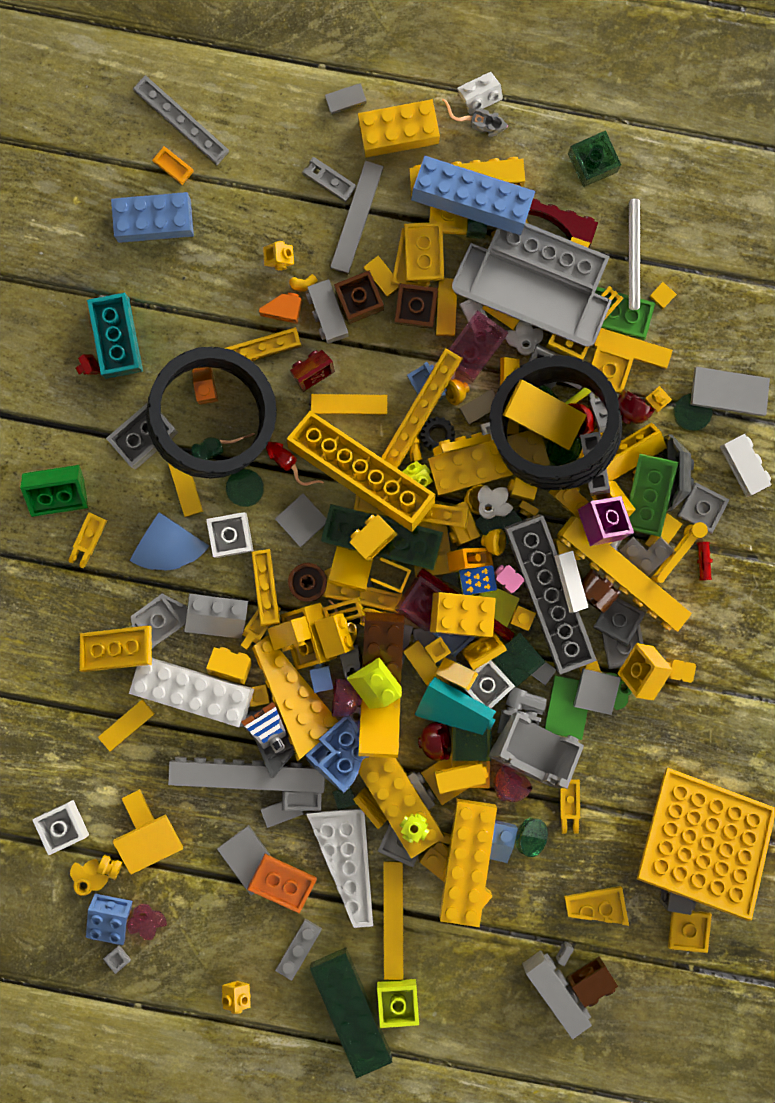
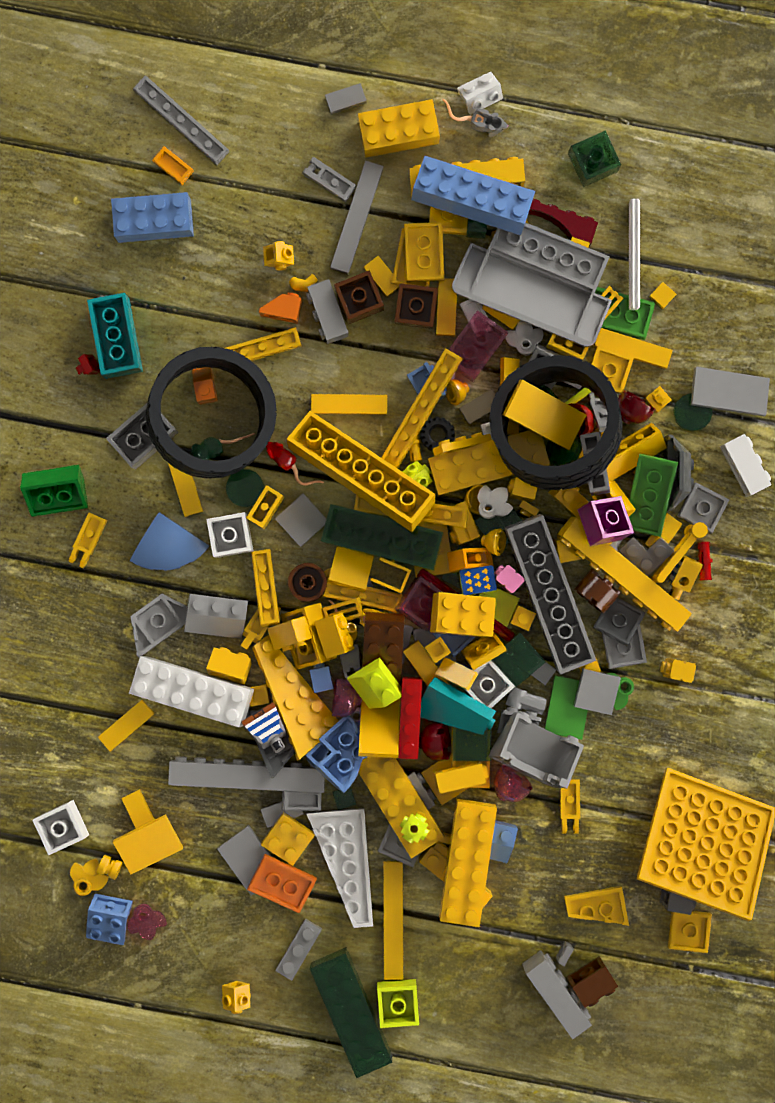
yellow tile [79,625,152,672] -> none
light grey tile [103,945,131,974] -> none
dark red slope [290,350,335,392] -> none
yellow brick [350,514,397,561] -> none
yellow tile [353,787,387,829] -> none
clear green tile [516,817,548,857] -> none
white tile [554,551,588,613] -> none
yellow brick [617,643,673,701] -> none
none -> yellow brick [246,485,284,529]
none -> yellow plate [261,812,315,866]
none -> red arch [398,677,422,759]
none -> yellow torso [668,555,703,600]

